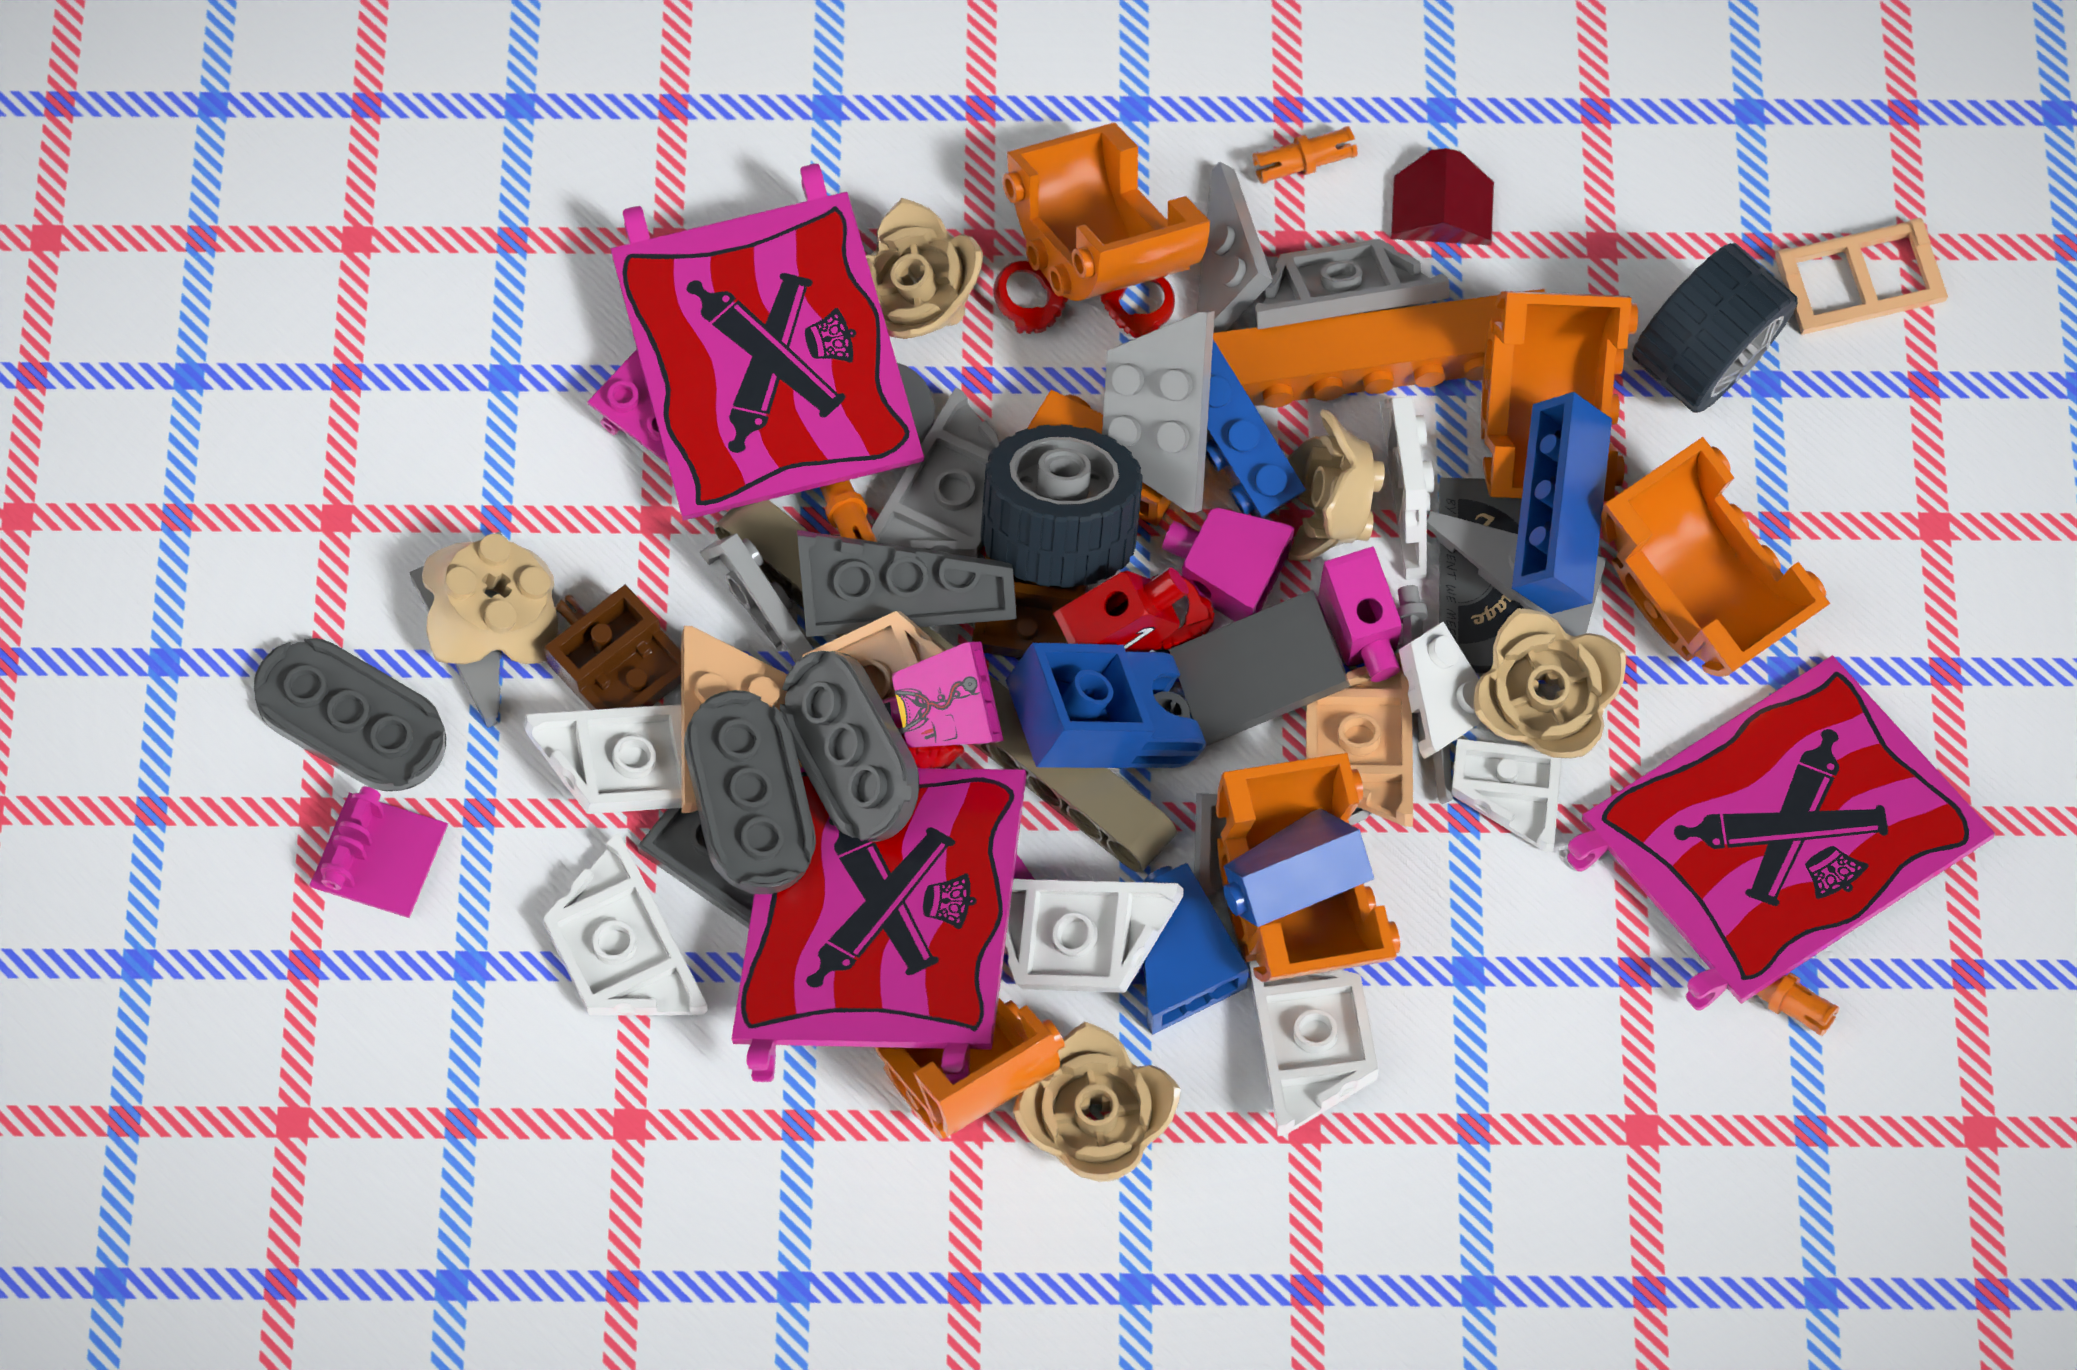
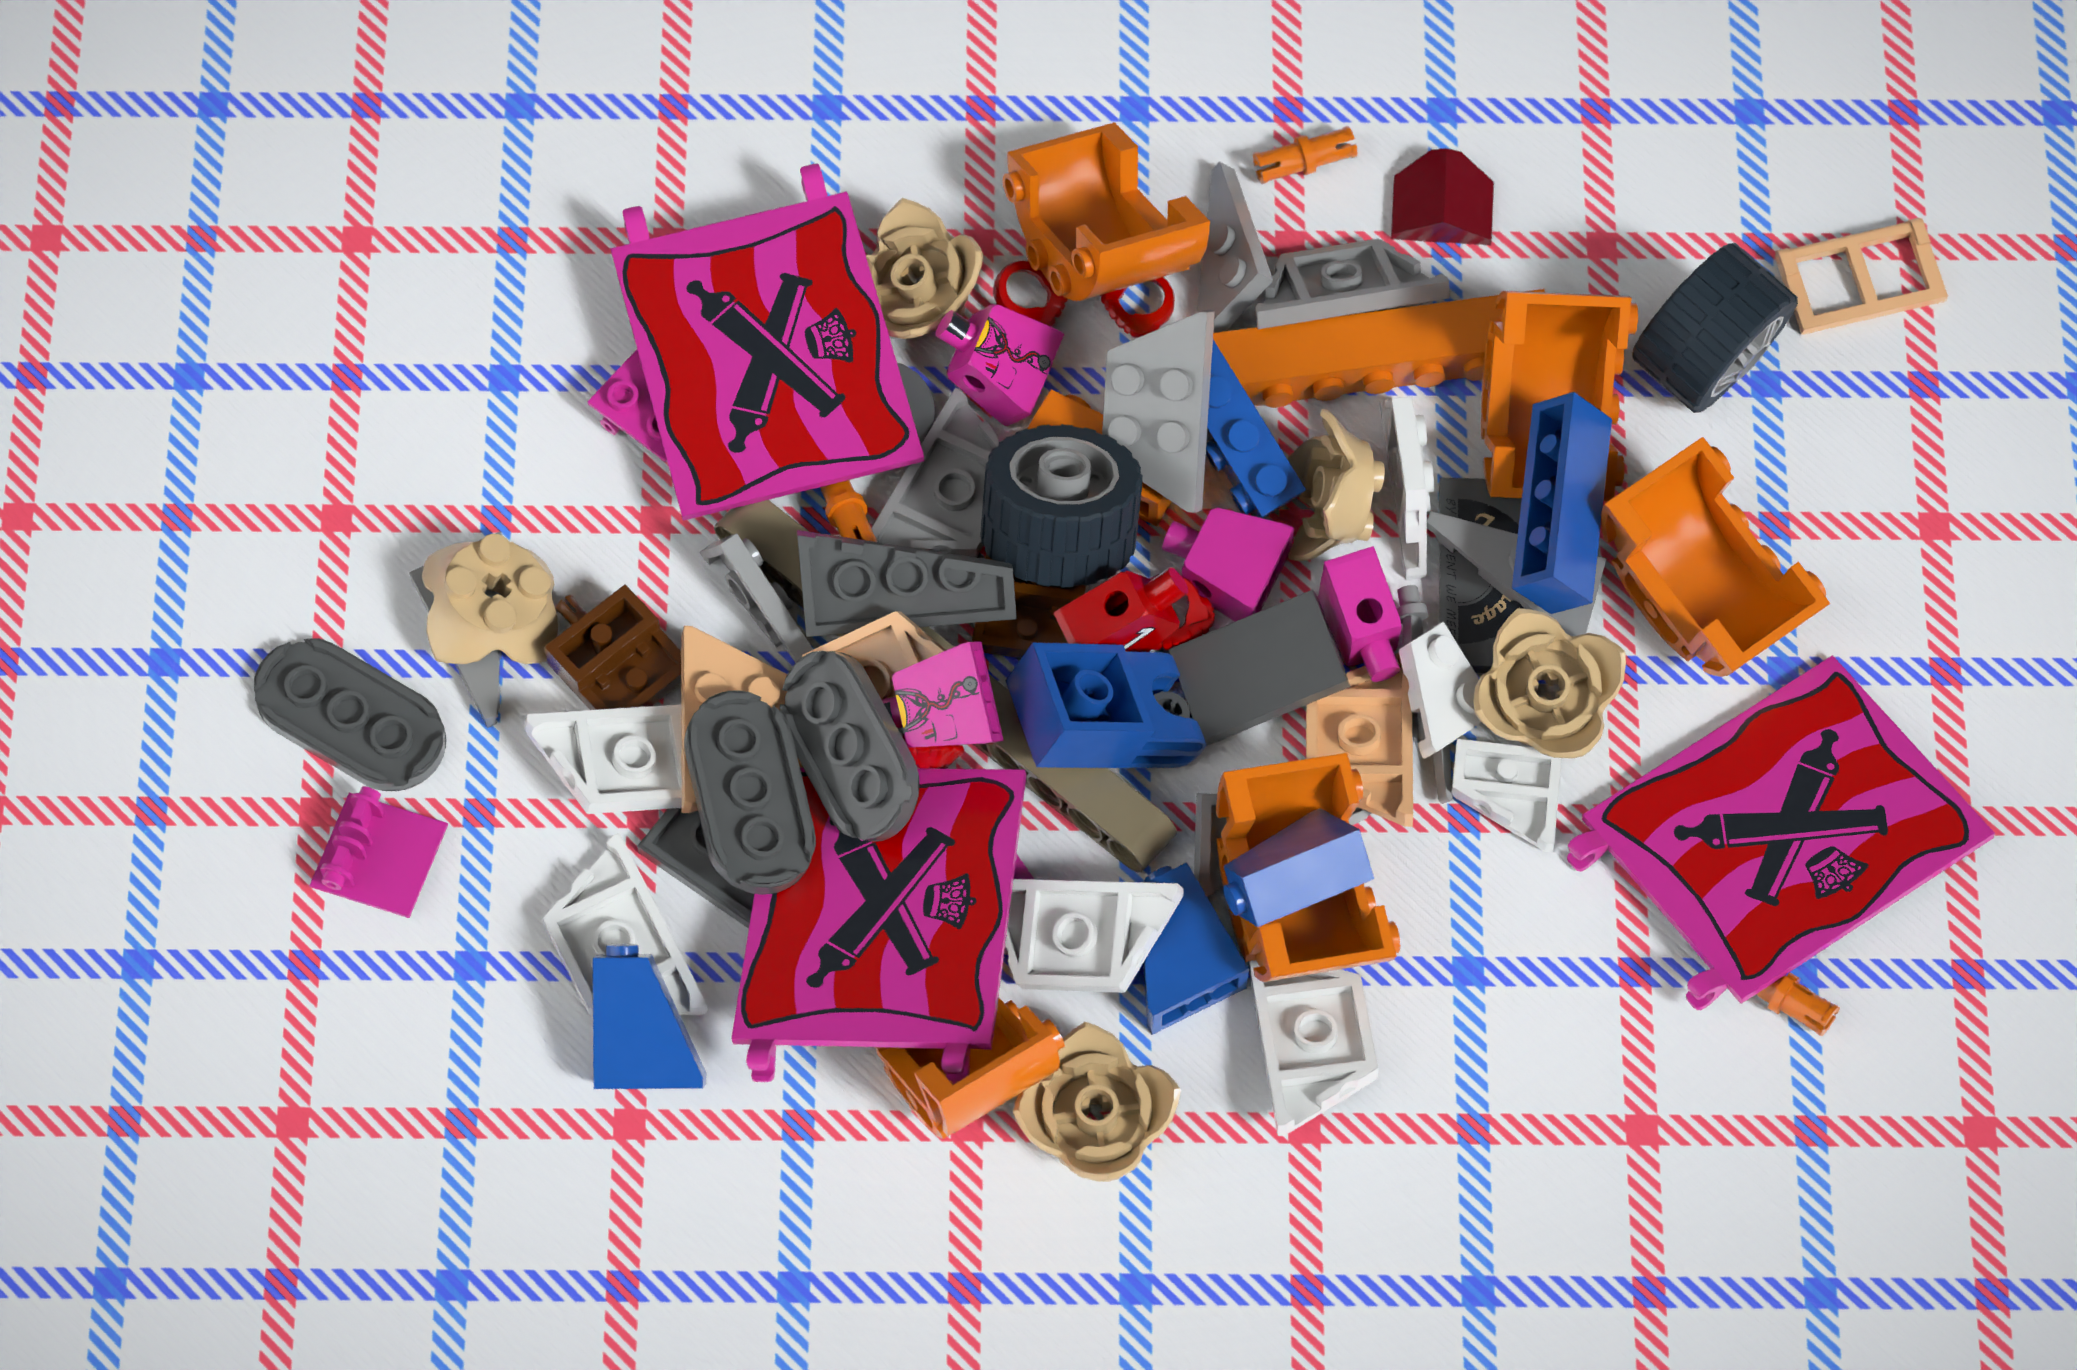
none -> blue slope [593,944,707,1089]
none -> dark pink torso [936,304,1065,427]

